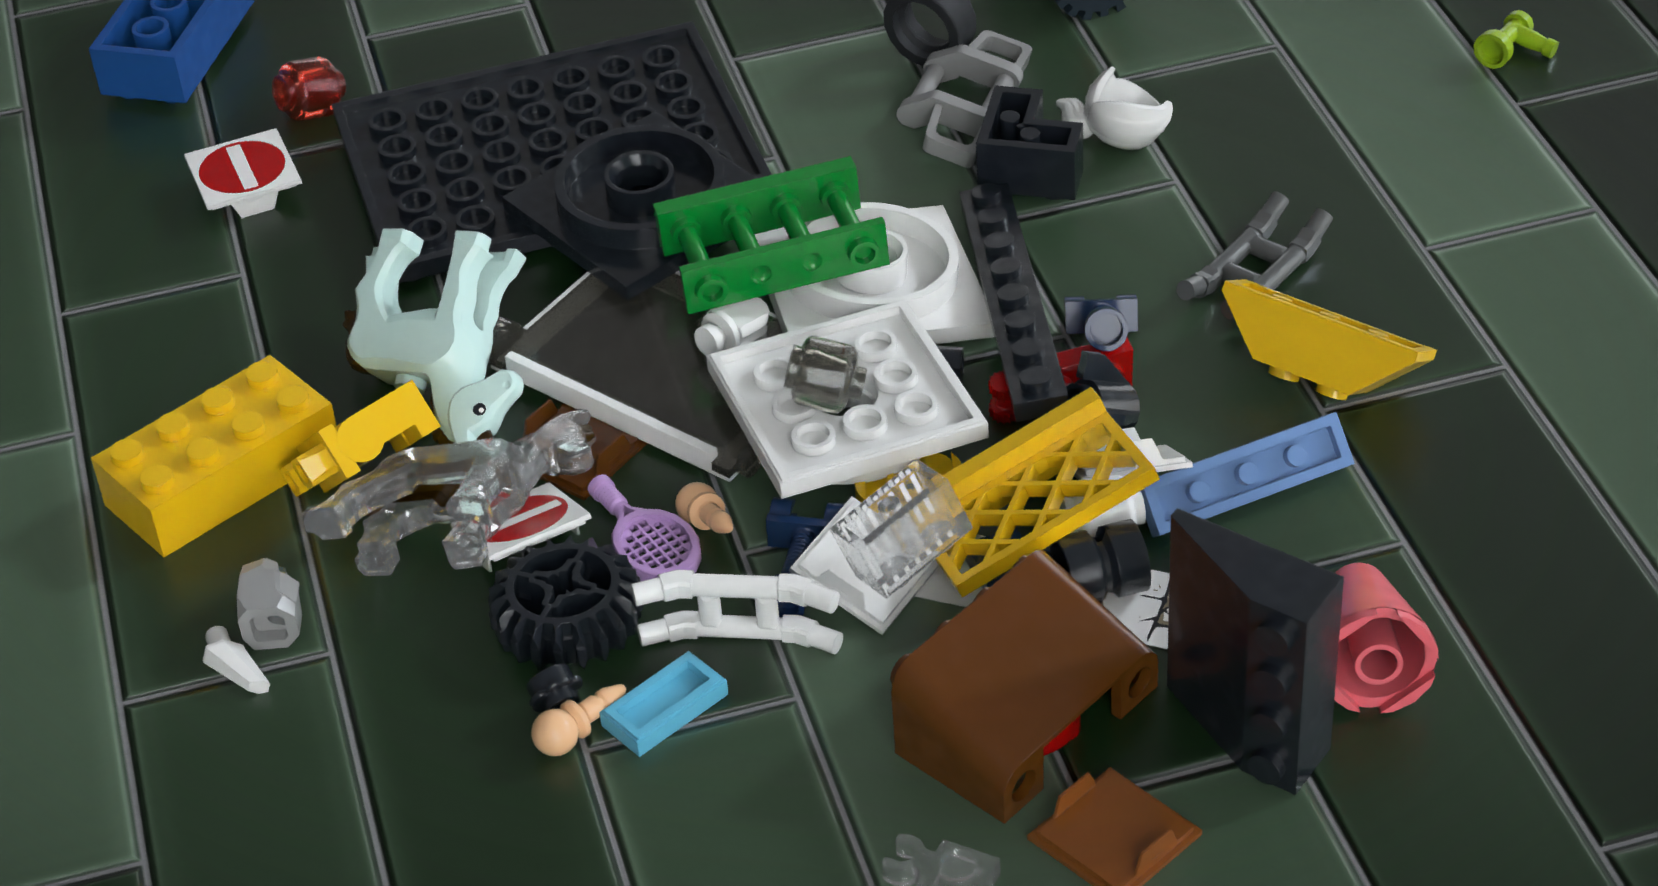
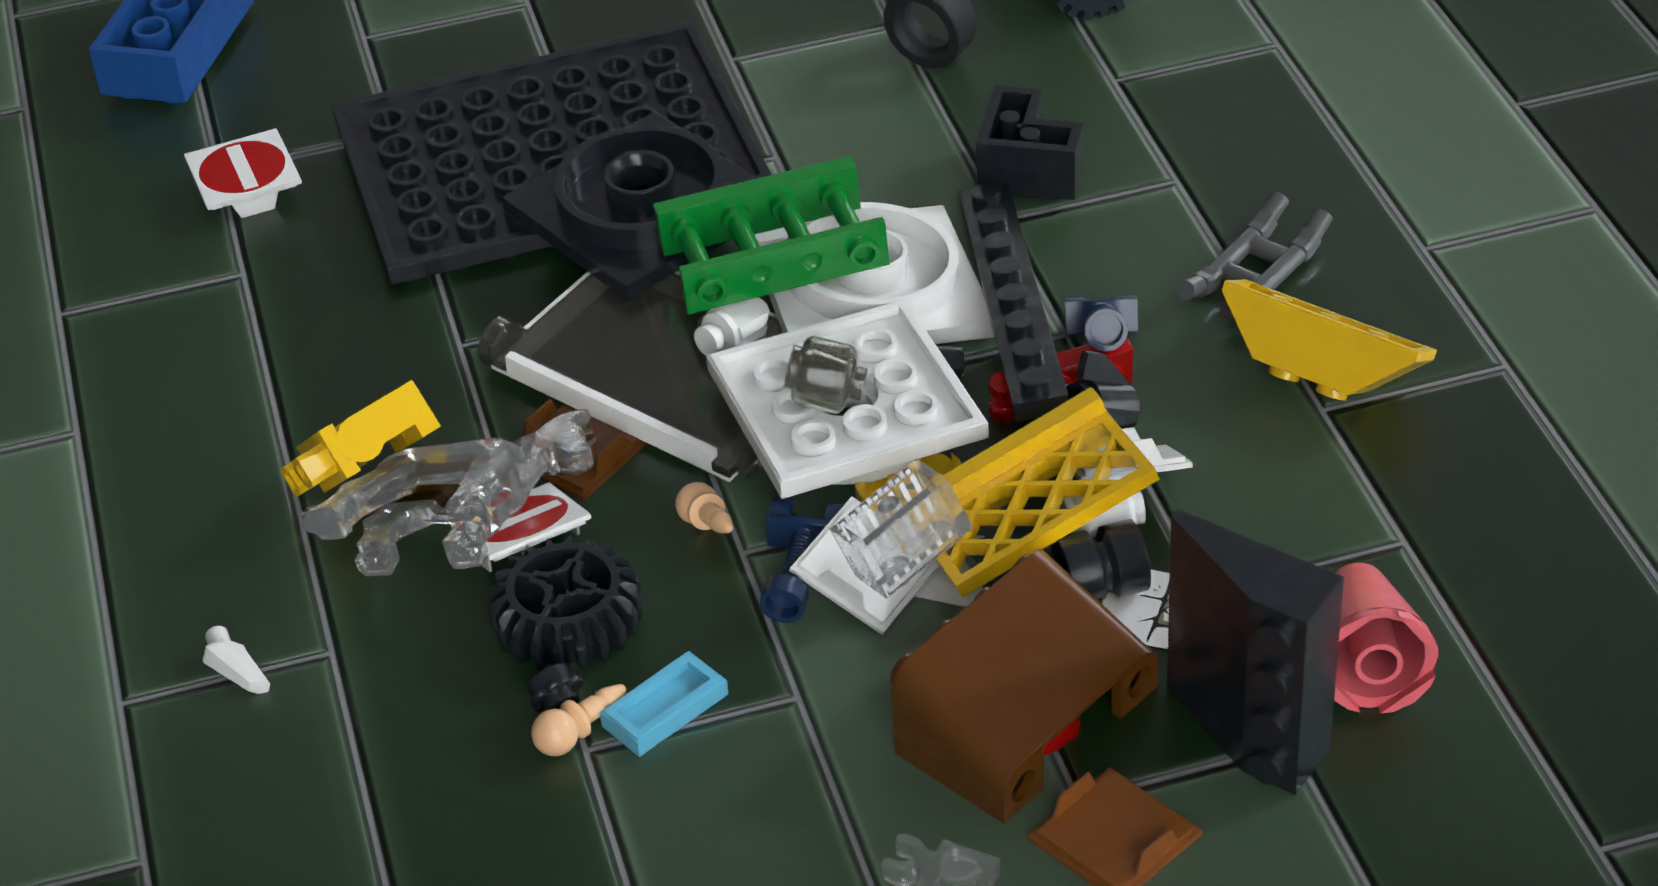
yellow brick [91,355,337,557] -> none
light grey rock [237,558,302,650] -> none
clear red head [272,56,346,121] -> none
light aqua animal [343,229,526,468] -> none
lavender piece [588,474,702,581] -> none
white piece [631,570,843,654] -> none
light grey bar [896,30,1032,168] -> none
white hair [1056,66,1173,150] -> none
medium blue plate [1141,412,1355,537] -> none
lime piece [1473,10,1559,69] -> none

